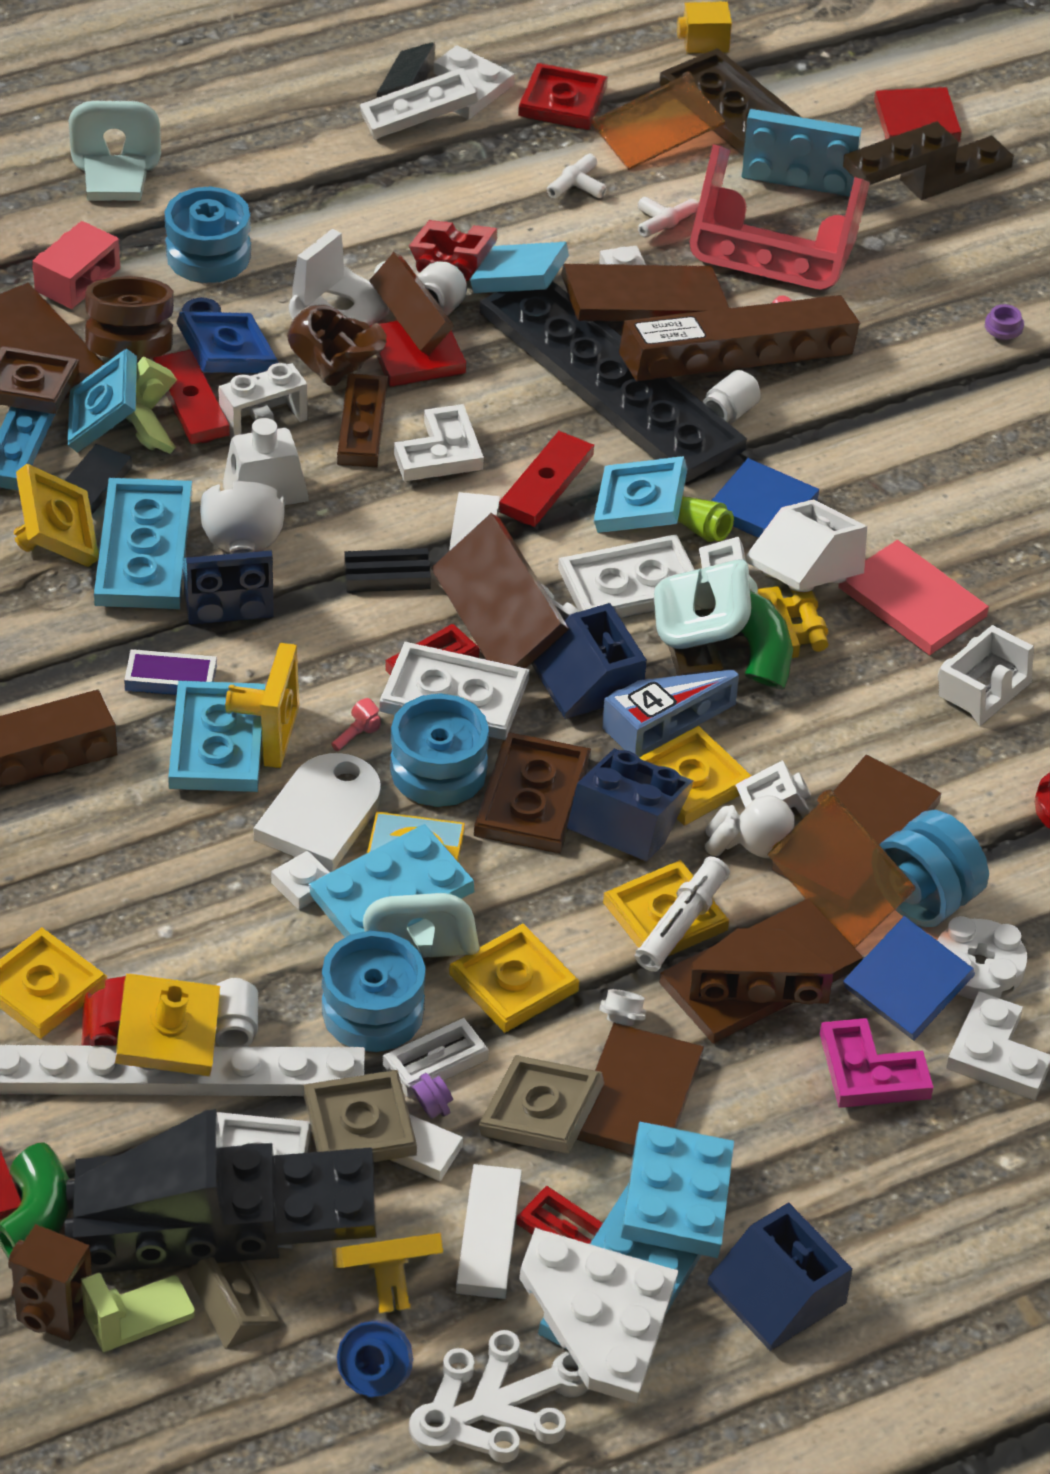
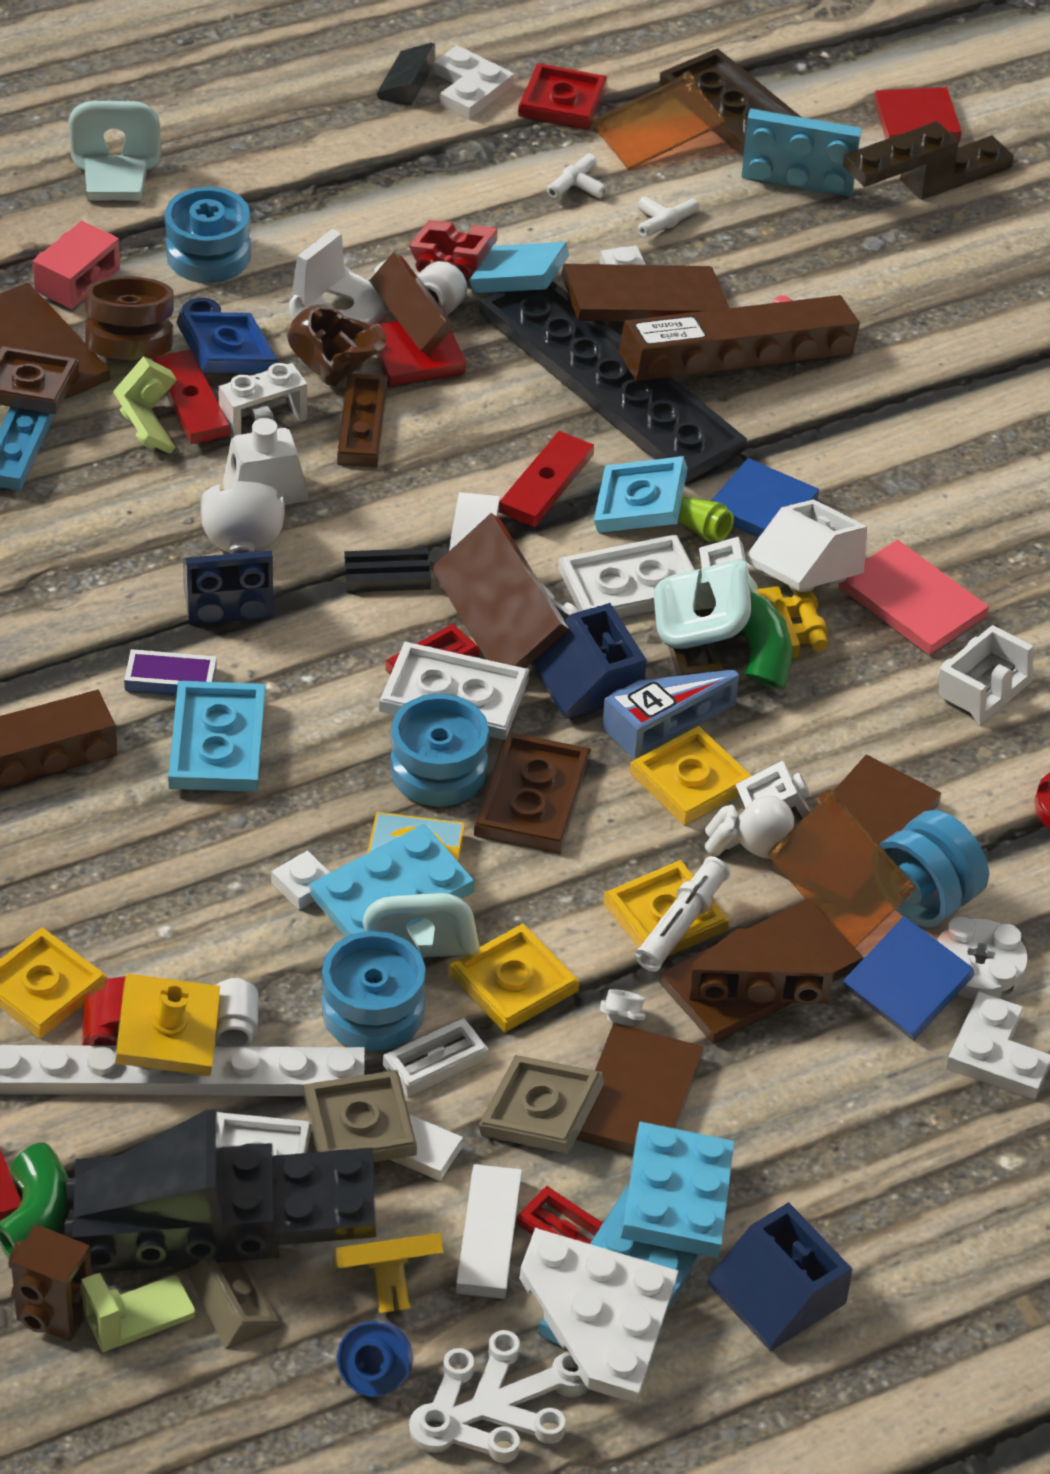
yellow tile [14,463,99,567] -> none
black tile [65,444,132,514] -> none
medium azure tile [68,349,137,453] -> none
medium azure plate [94,478,192,609] -> none
yellow tile [225,643,300,768] -> none
white tile [253,753,381,872] -> none
coral hand [331,698,381,751] -> none
white plate [360,67,478,140] -> none
white plate [394,404,484,482] -> none
medium lavender plate [412,1072,454,1119] -> none
dark blue slope [567,748,694,861] -> none
yellow brick [677,2,732,54] -> none
coral windscreen [690,144,870,290] -> none
white brick [703,370,761,424] -> none
dark pink plate [820,1018,934,1108] -> none
medium lavender plate [985,304,1024,340] -> none

